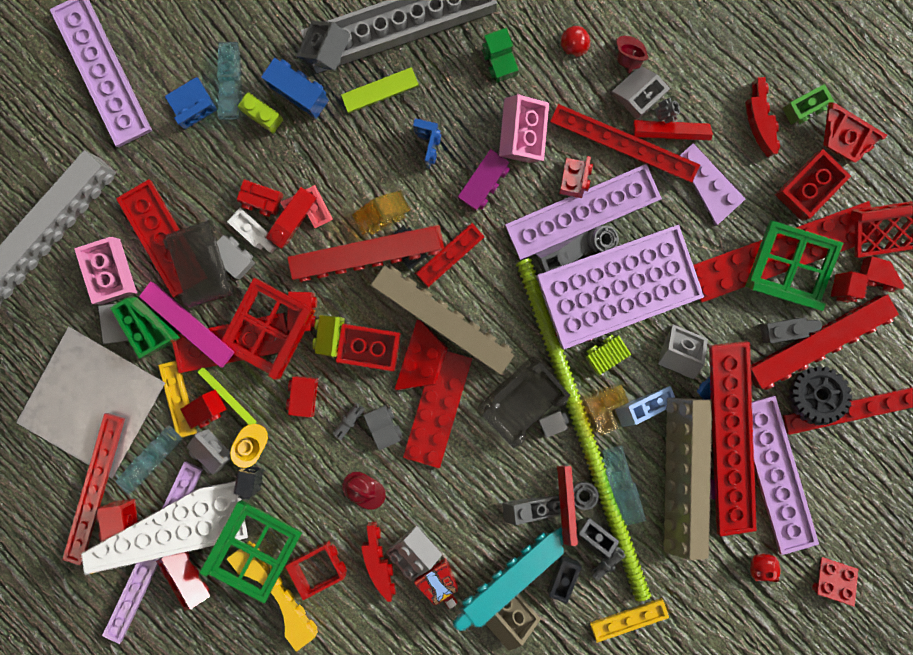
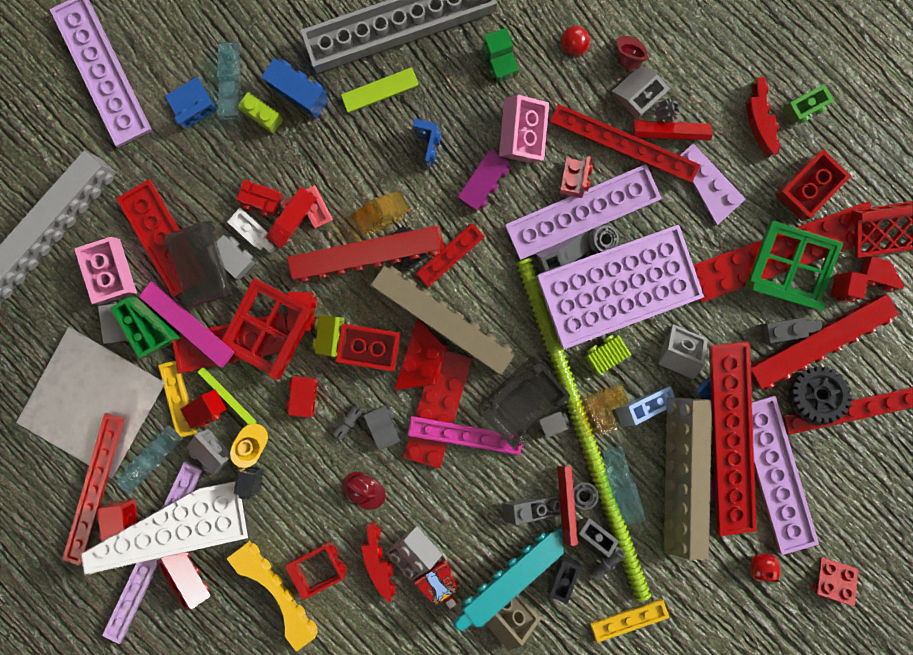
green window [200,500,303,604] -> none
dark grey slope [296,21,351,70] -> none
red wing [823,102,887,163] -> none
none -> dark pink tile [407,416,524,455]

